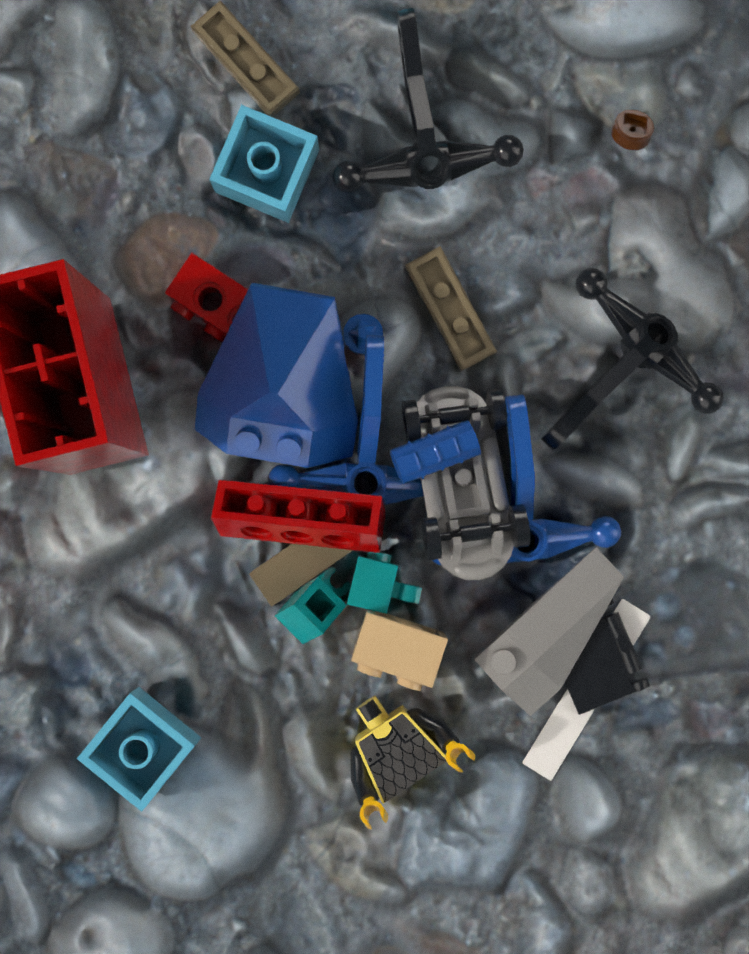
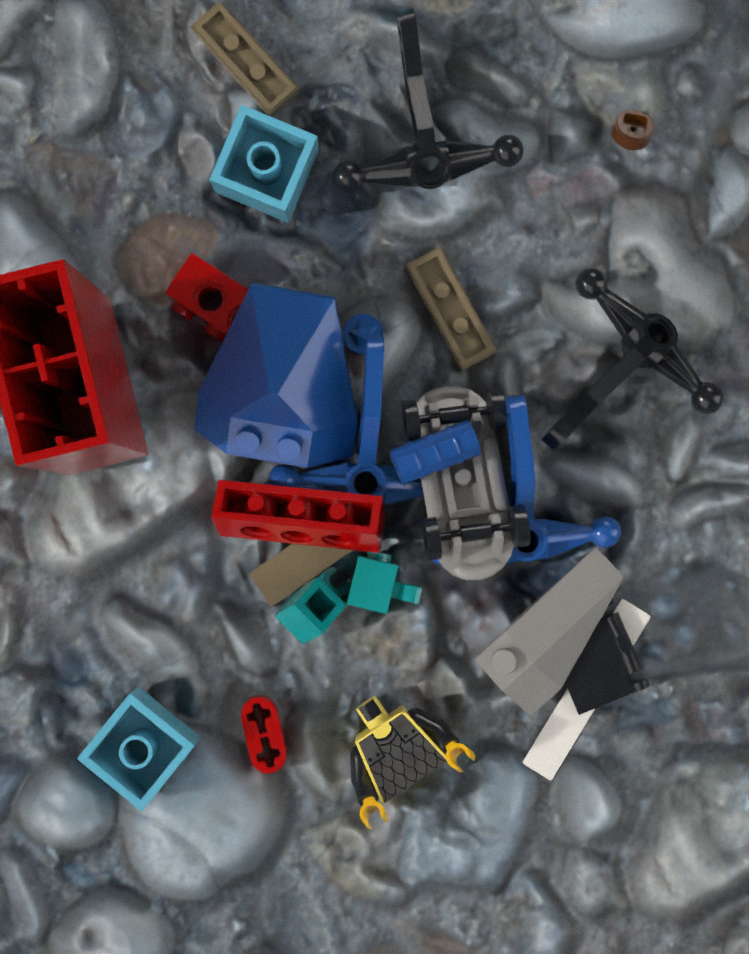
tan brick [351,609,448,691] -> none
none -> red beam [241,694,288,774]

